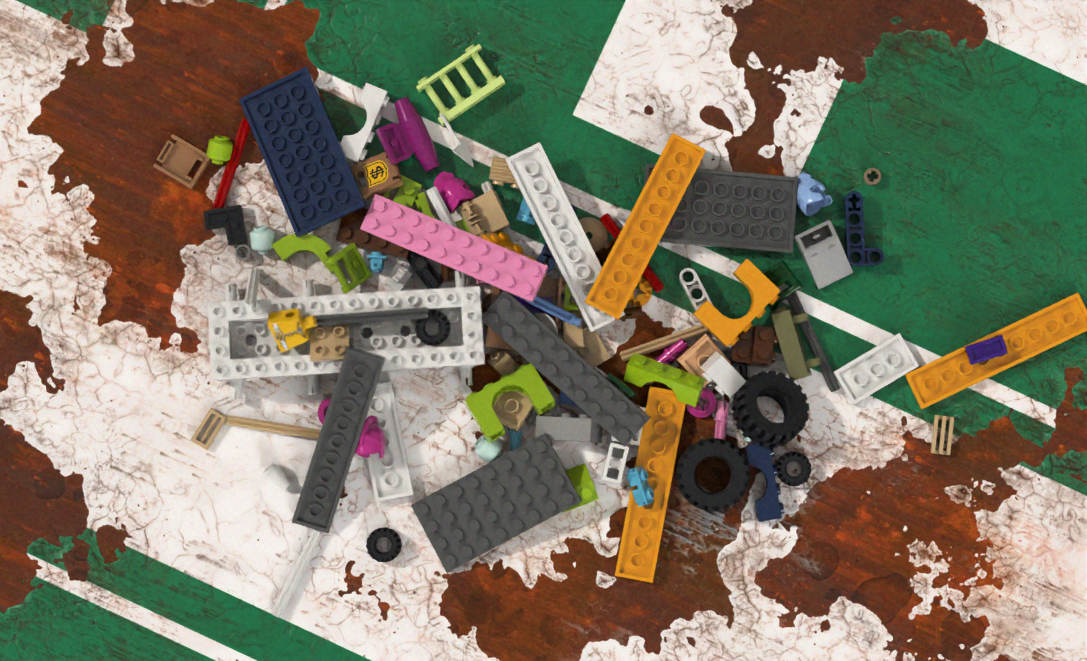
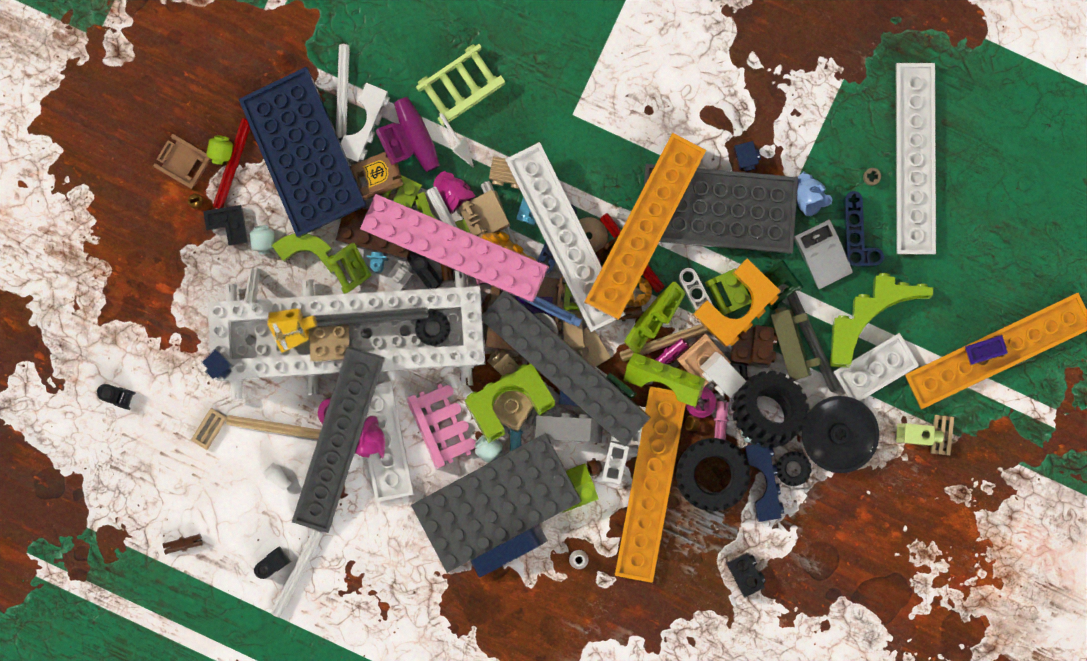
light grey hinge [235,245,251,261] -> none
black tyre [366,527,402,562] -> none
medium azure hinge [626,465,654,507] -> none
none -> black piece [97,384,136,410]
none -> reddish brown pin [162,533,203,555]
none -> pearl gold hinge [187,193,203,209]
none -> dark blue brick [201,349,234,380]
none -> black piece [254,546,291,579]
none -> white axle [336,44,349,139]
none -> bright pink fence [406,384,476,469]
none -> dark blue beam [470,524,548,578]
none -> white cone [569,550,588,569]
none -> reddish brown plate [587,458,602,476]
none -> lime slope [624,282,686,353]
none -> pearl gold hinge [685,415,702,431]
none -> lime plate [705,268,751,315]
none -> black brick [726,552,766,598]
none -> dark blue brick [733,141,761,172]
none -> black dish [802,396,879,473]
none -> lime arch [830,273,933,368]
none -> white plate [896,63,936,254]
none -> yellowish green torso [896,423,944,446]

